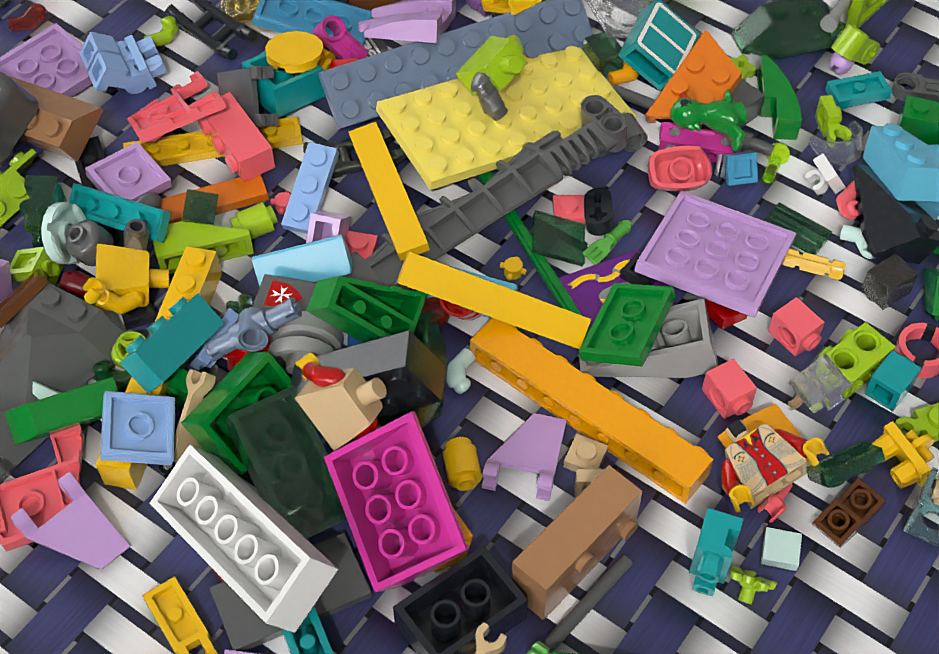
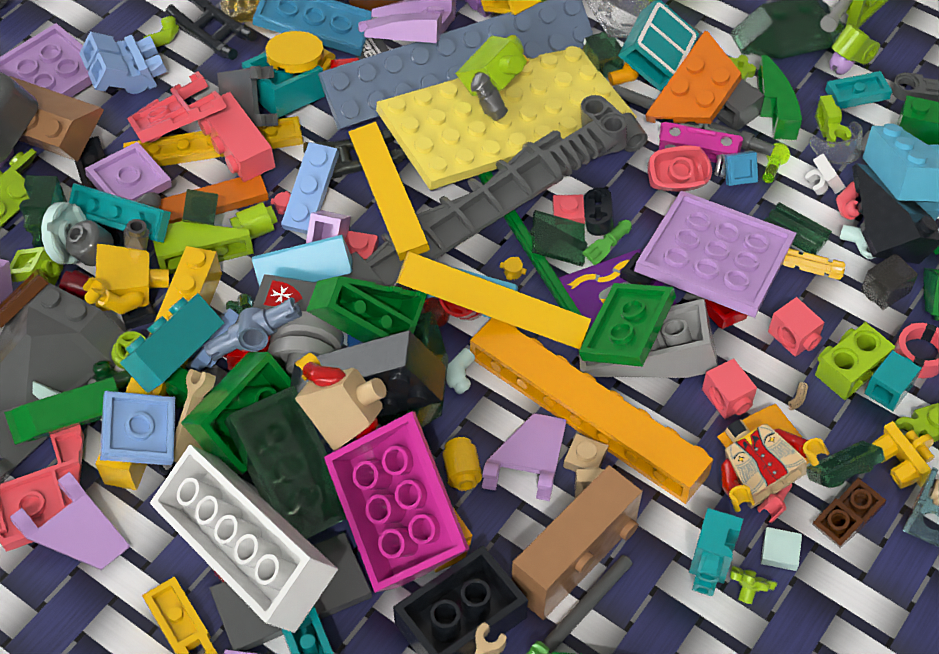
clear red arm [8,3,47,31] -> none
dark pink piece [313,15,369,60] -> none
green animal [670,89,747,152] -> none
clear brick [788,353,851,414] -> none

